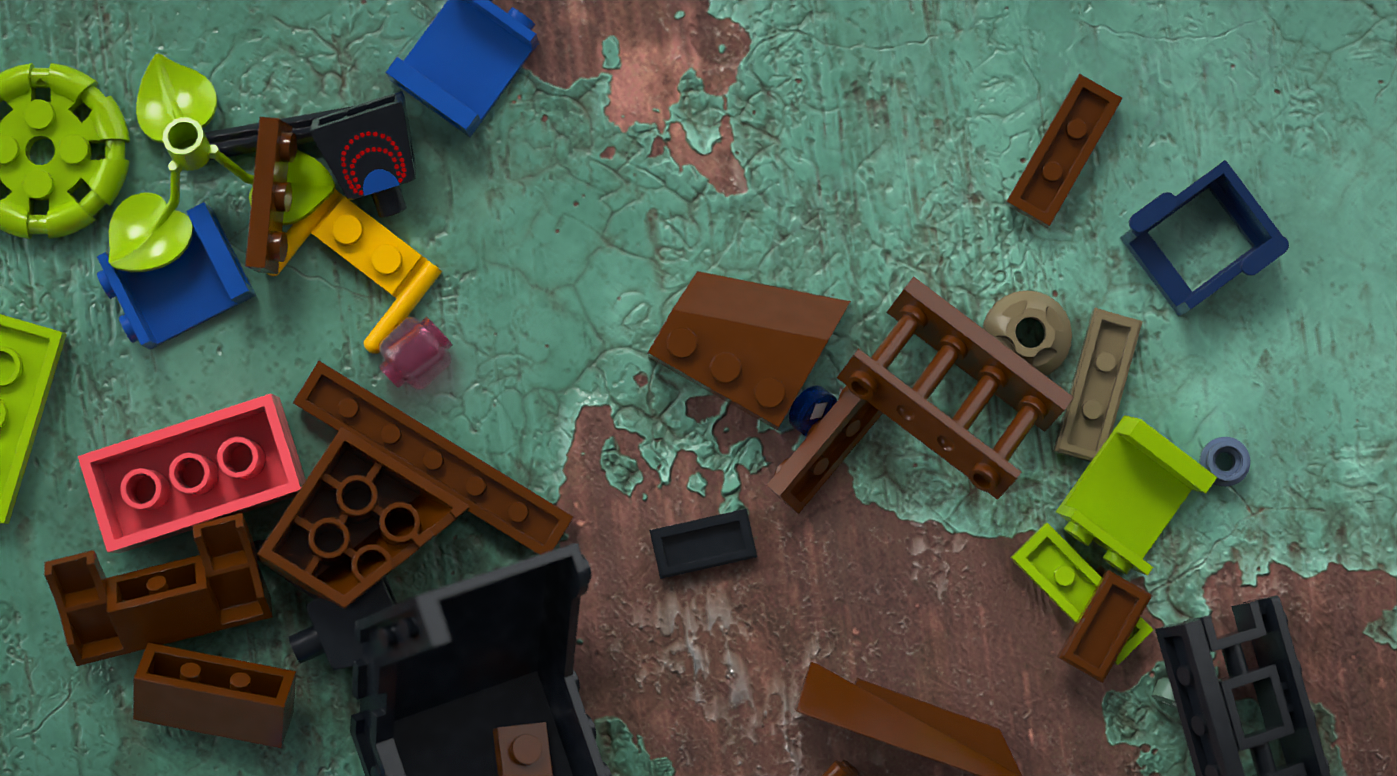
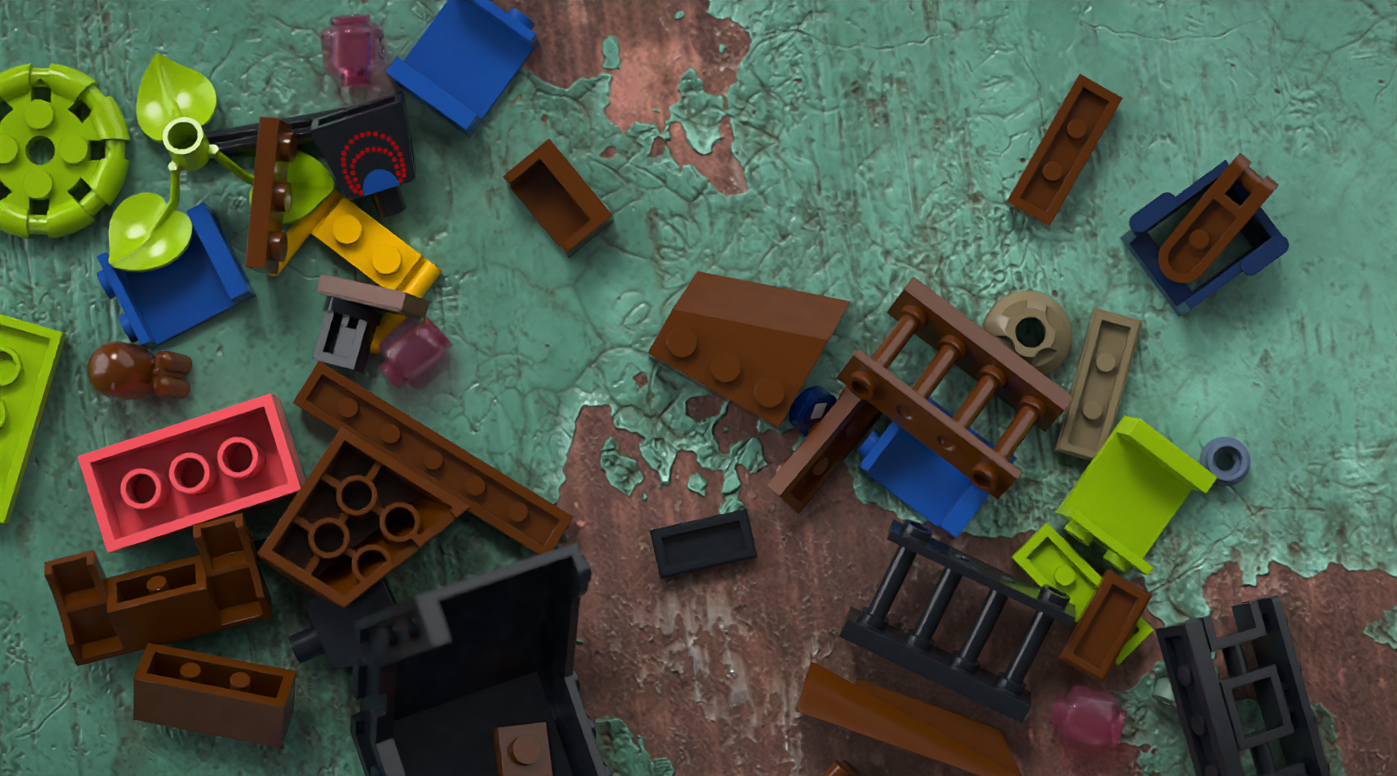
none -> reddish brown piece [88,341,192,400]
none -> black tile [312,296,382,373]
none -> tile [317,274,429,320]
none -> clear pink head [320,14,387,87]
none -> reddish brown panel [503,139,614,259]
none -> black fence [839,519,1076,723]
none -> blue panel [857,397,1017,539]
none -> clear pink head [1050,685,1127,756]
none -> reddish brown plate [1158,153,1279,283]

